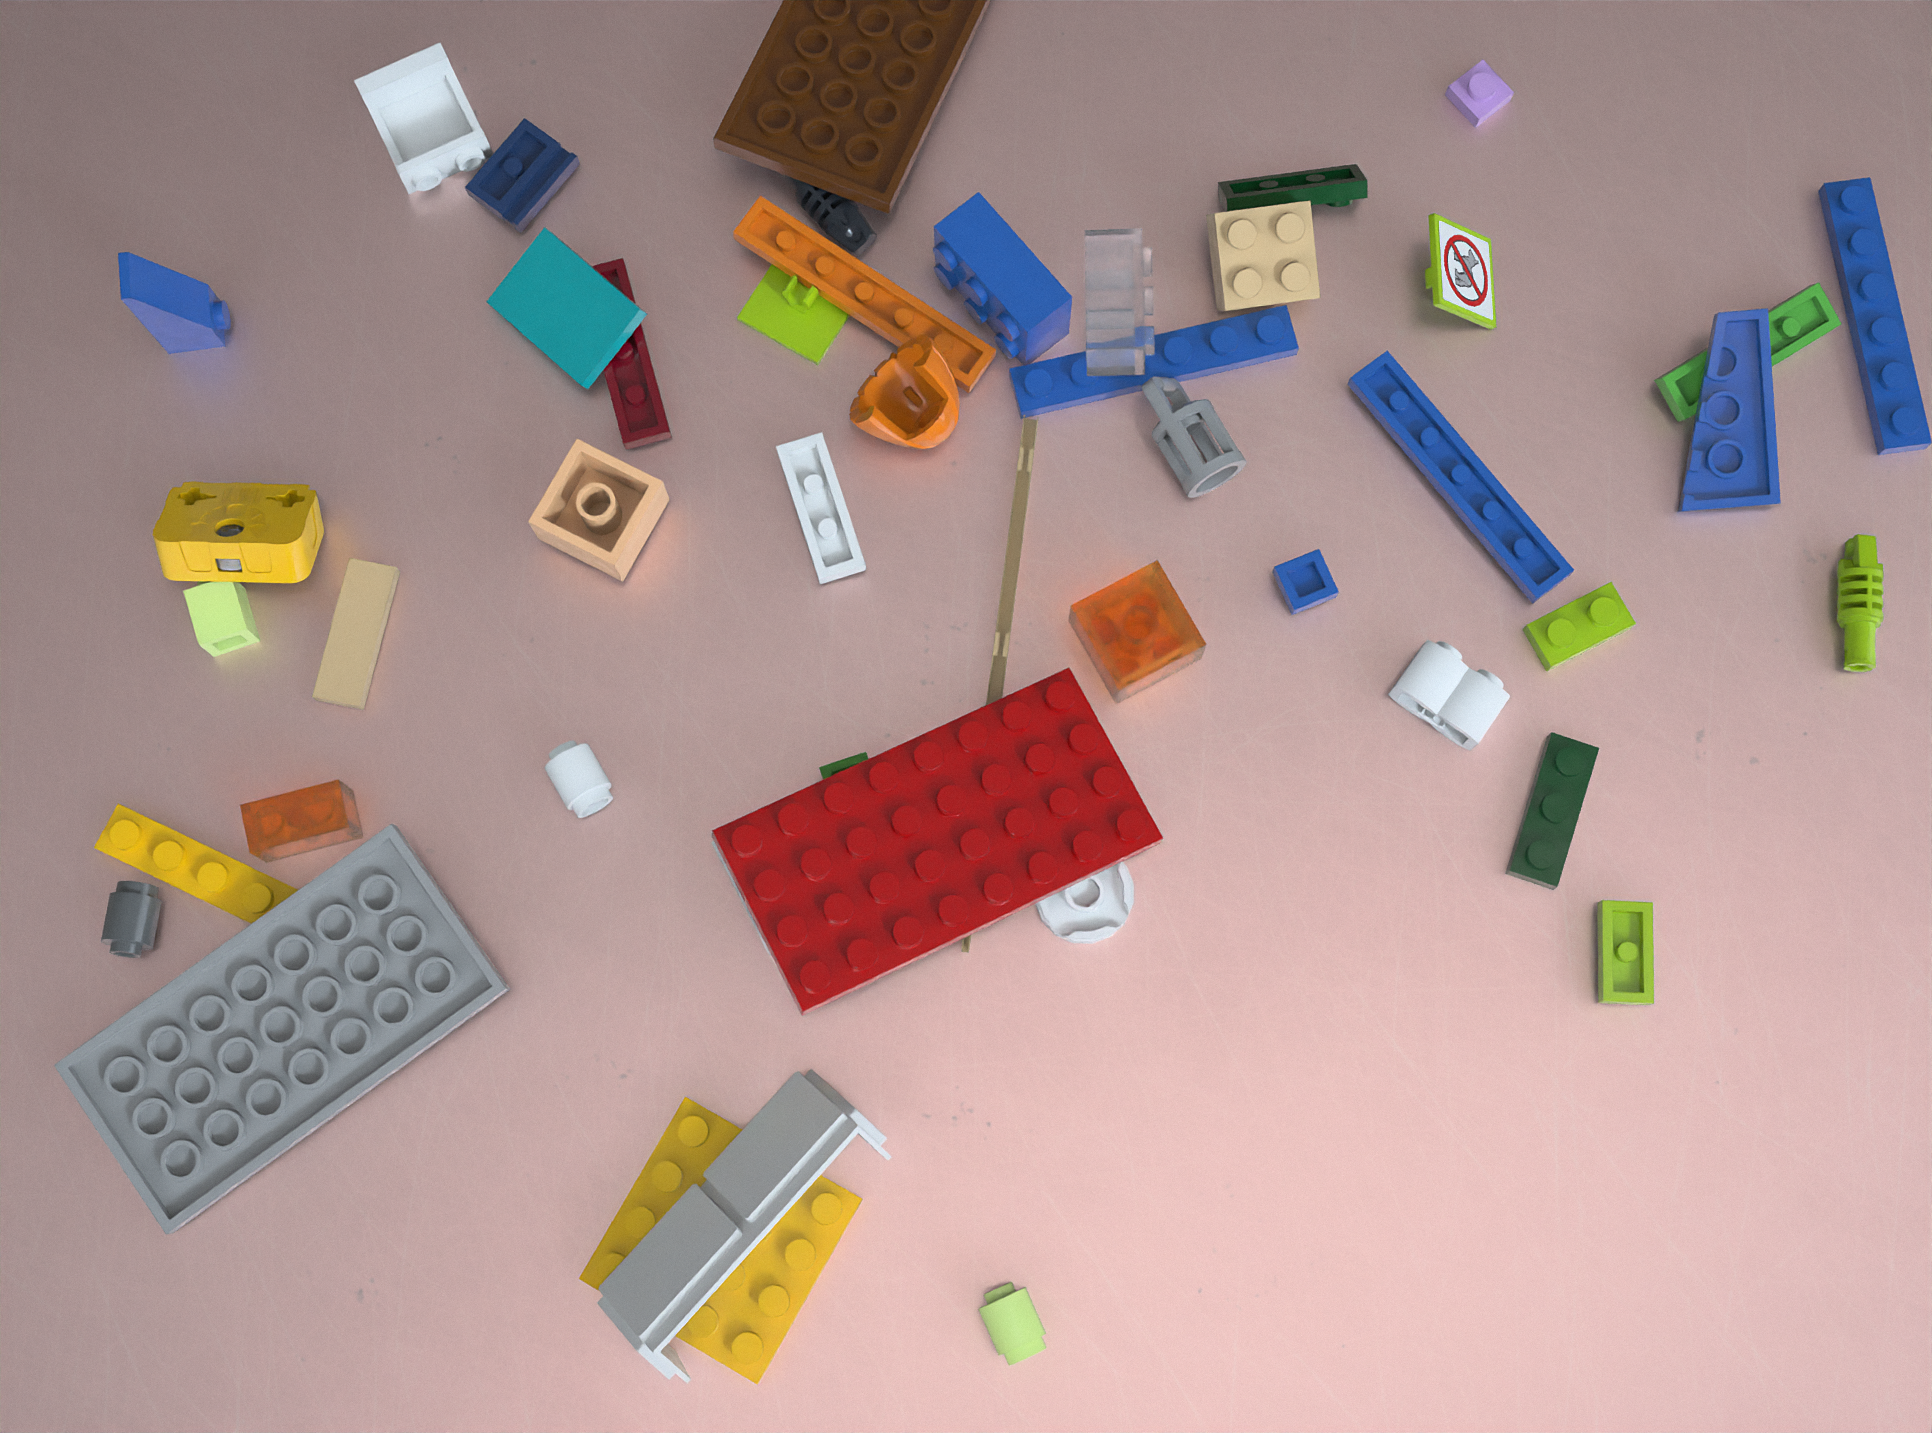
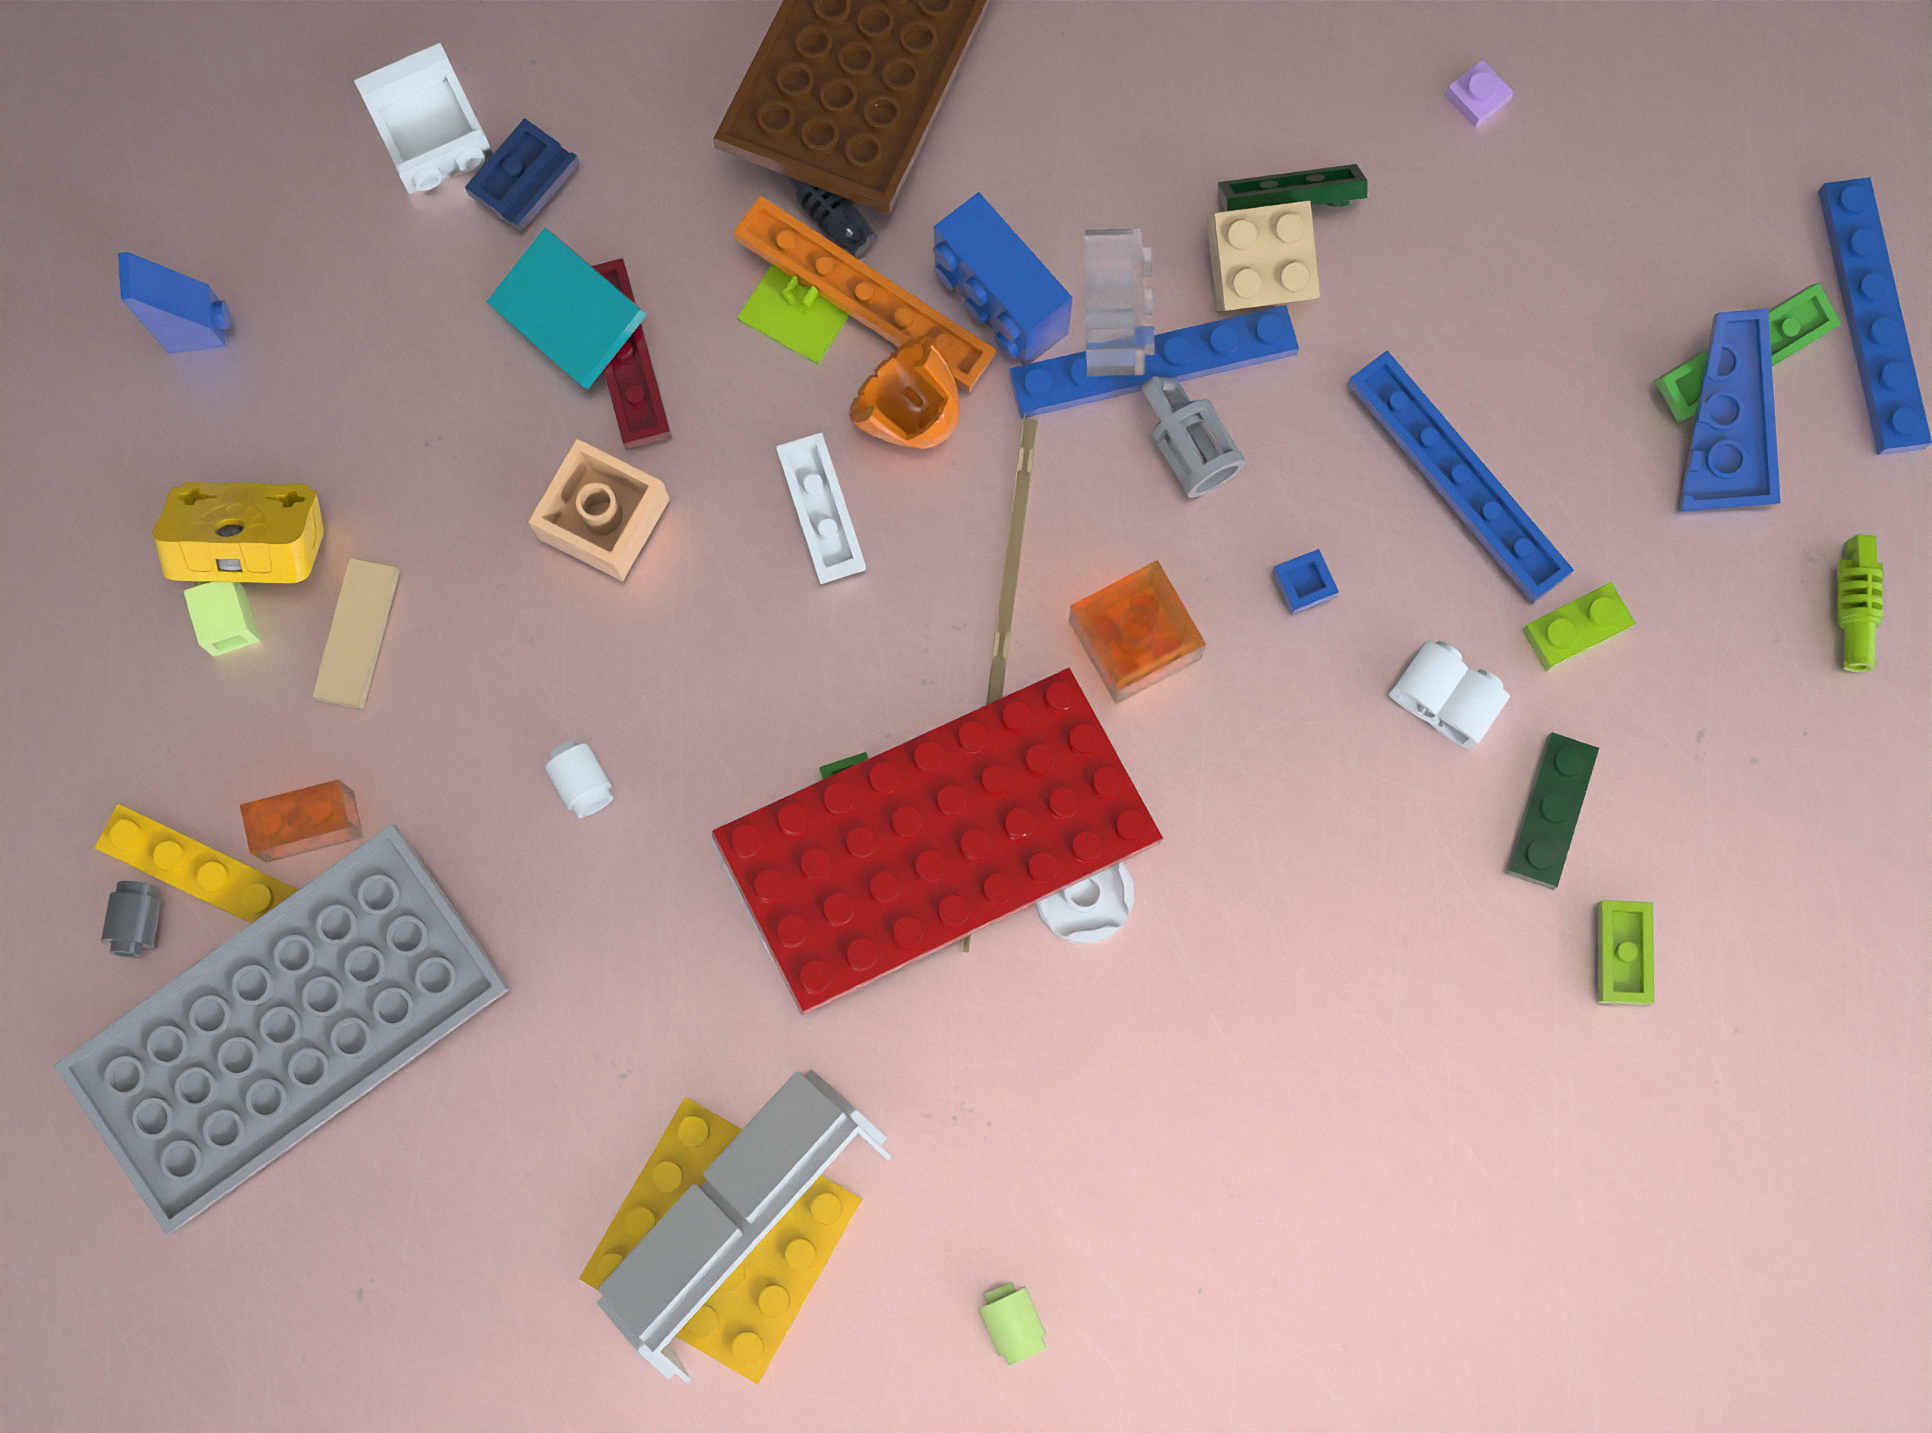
piece [1425,213,1497,330] -> none

